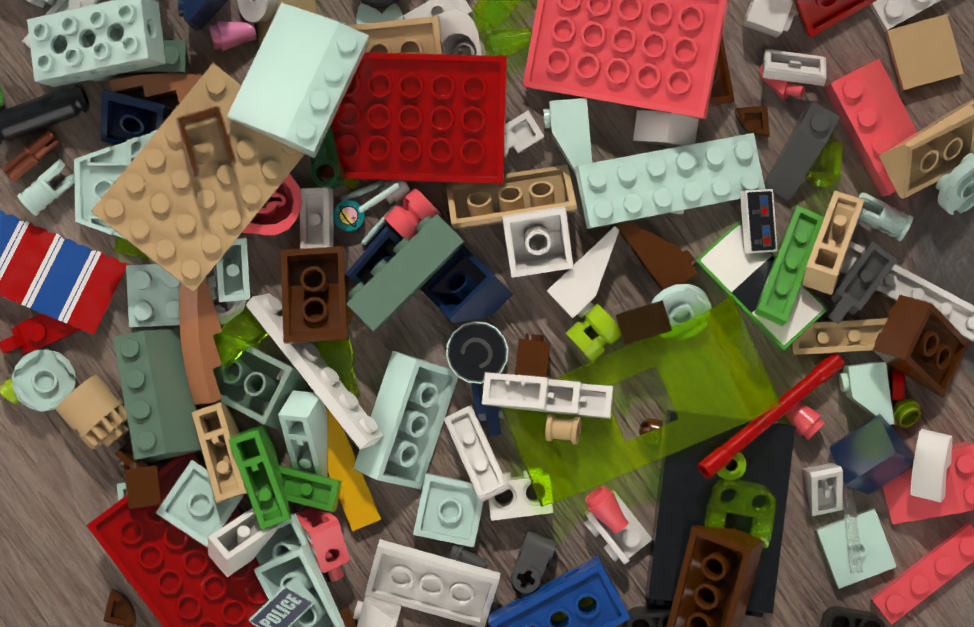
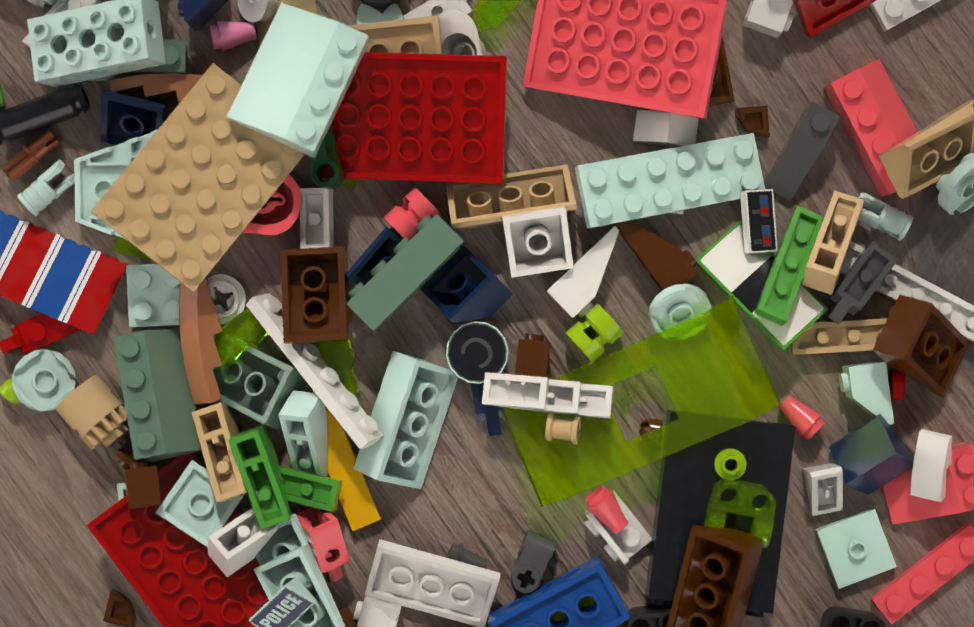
reddish brown piece [177,106,236,177] -> none
light aqua slope [214,233,250,302] -> none
tile [333,200,365,232] -> none
light aqua plant [340,180,411,246] -> none
light aqua plate [413,473,484,547] -> none
white tile [443,405,510,502] -> none
clear neon green cone [485,27,532,57] -> none
white brick [488,468,553,521] -> none
white plate [504,111,544,158] -> none
light aqua slope [543,98,592,178] -> none
dark brown slope [616,300,672,345] -> none
red piece [697,353,845,479] -> none
coral bar [760,65,805,100] -> none
white tile [762,49,827,86] -> none
clear neon green bracket [805,141,843,187] -> none
clear bar [843,481,863,573] -> none
tan tile [885,14,964,91] -> none
lime plate [892,399,921,428] -> none

